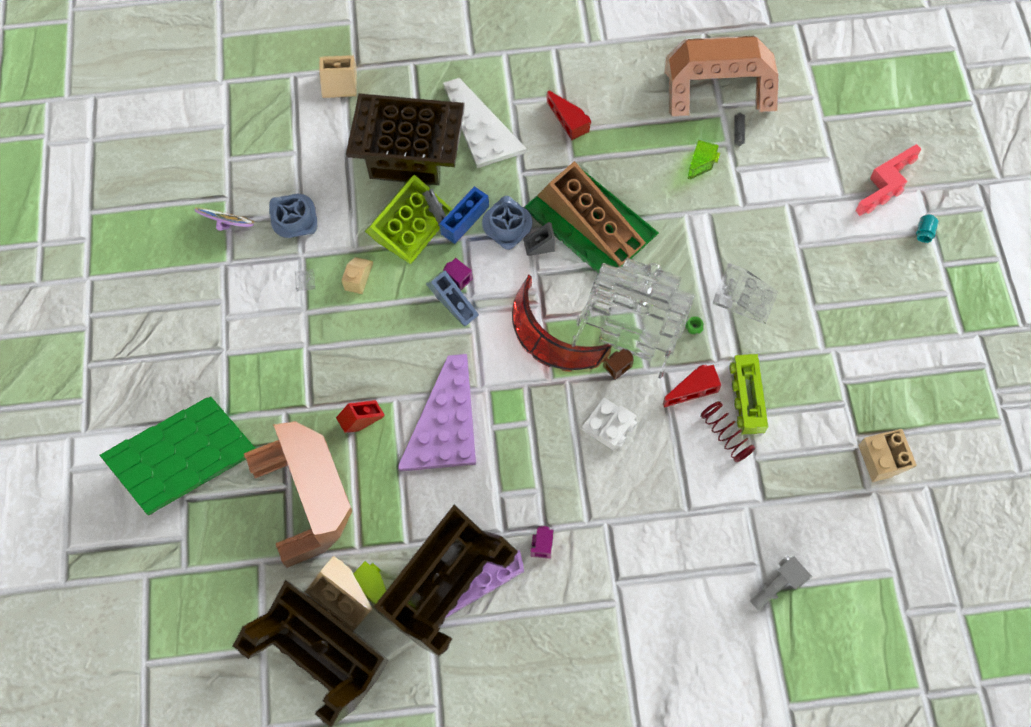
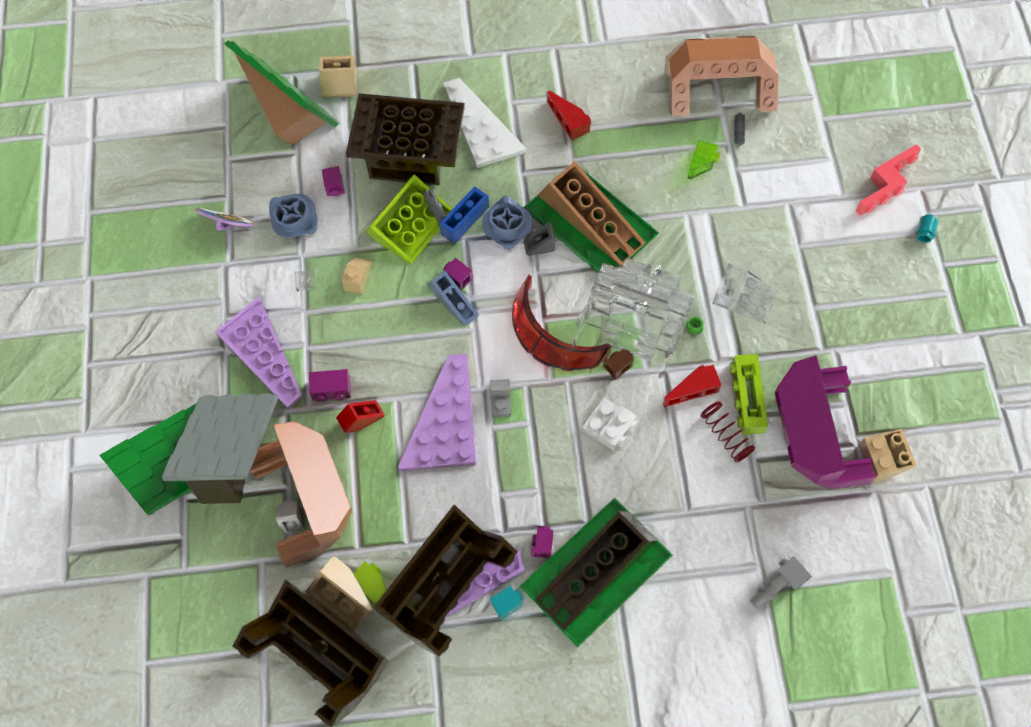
none -> light grey piece [162,393,278,504]
none -> lavender wing [215,296,303,410]
none -> medium nougat piece [224,40,339,145]
none -> white slope [276,500,305,533]
none -> magenta brick [309,369,351,402]
none -> magenta brick [321,166,345,197]
none -> light grey slope [490,379,511,417]
none -> teal brick [490,586,524,620]
none -> piece [520,498,673,647]
none -> magenta wedge [774,355,876,490]

